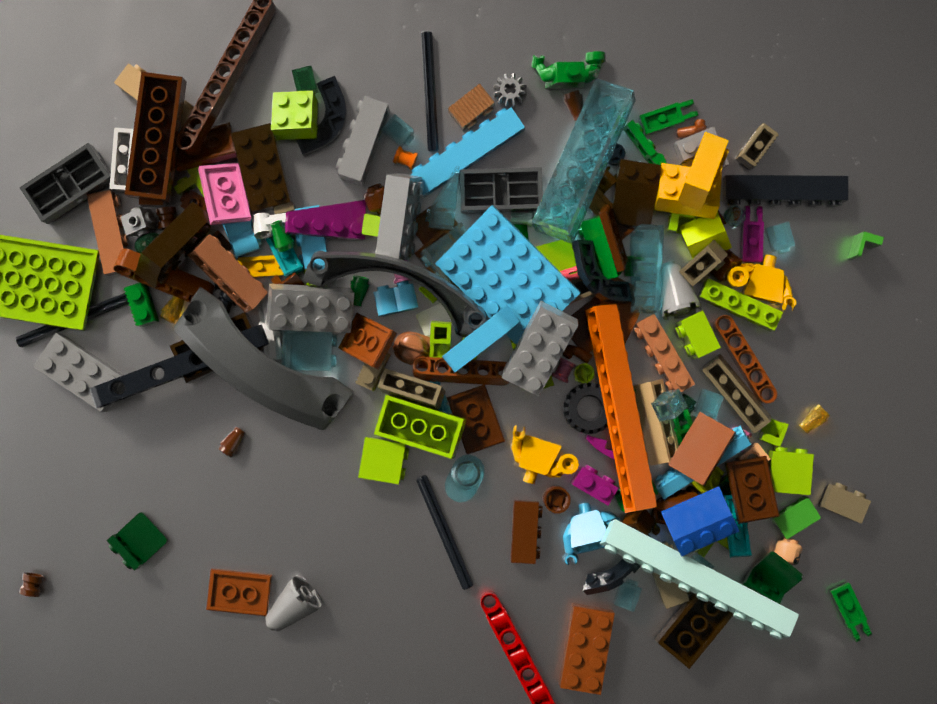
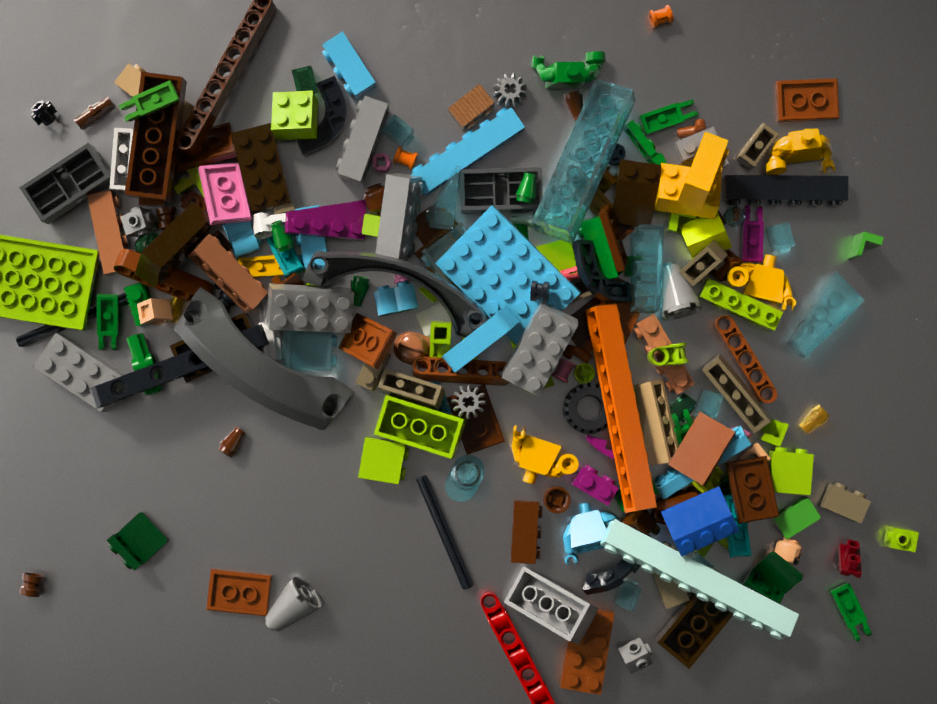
black axle [421,31,439,152] -> none
clear light blue brick [651,389,688,422] -> none
lime brick [675,310,721,359] -> none
none -> black gear [31,101,57,126]
none -> reddish brown pin [74,96,115,129]
none -> green hinge [97,294,118,350]
none -> bright green hinge [119,80,180,122]
none -> green piece [126,333,163,396]
none -> light nougat brick [137,298,173,325]
none -> medium azure brick [322,31,377,99]
none -> bright pink bush [372,153,392,173]
none -> light grey gear [451,384,486,419]
none -> light grey brick [504,566,599,645]
none -> green cone [516,173,536,204]
none -> black wheel [530,281,550,303]
none -> light grey brick [618,638,653,674]
none -> lime piece [647,342,689,366]
none -> orange bush [649,5,674,28]
none -> yellow torso [765,129,836,175]
none -> dark orange tile [776,78,839,122]
none -> clear light blue wedge [787,271,865,358]
none -> dark red hips [838,540,862,578]
none -> lime brick [884,526,919,553]

